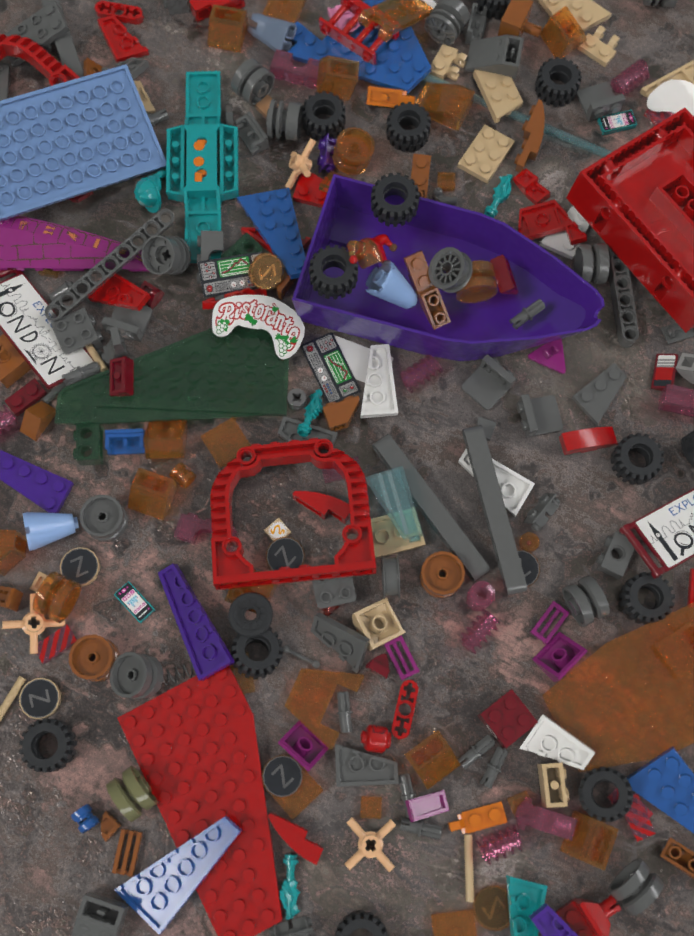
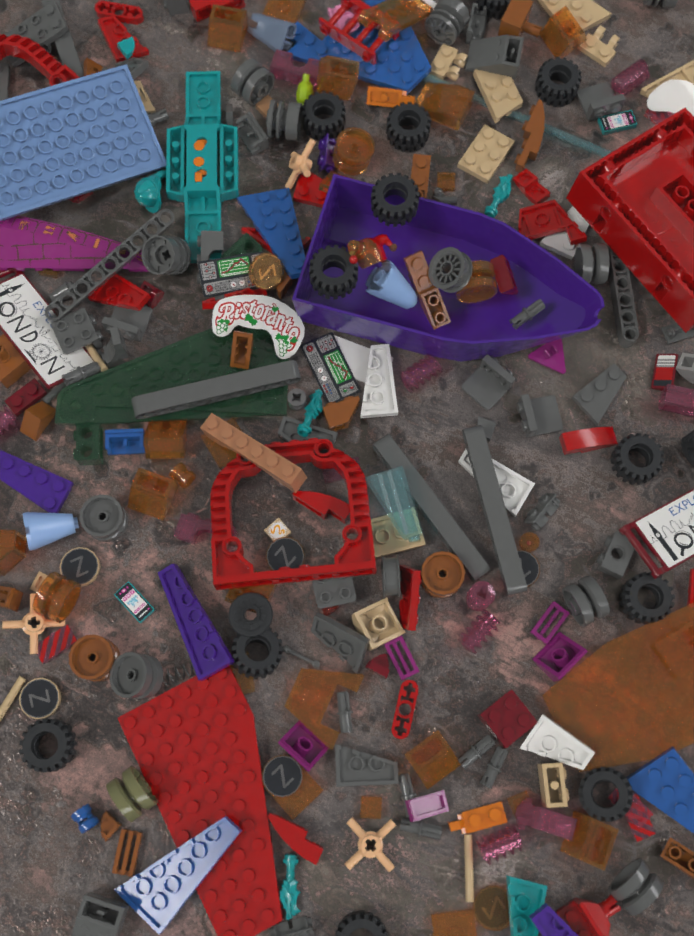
dark red slope [109,356,134,396] -> none
red head [360,724,392,753] -> none
none -> teal tile [117,37,135,59]
none -> dark grey beam [131,360,301,419]
none -> nougat arch [200,413,307,493]
none -> dark orange slope [230,330,253,369]
none -> lime plant [296,74,313,105]
none -> red wing [399,565,422,631]

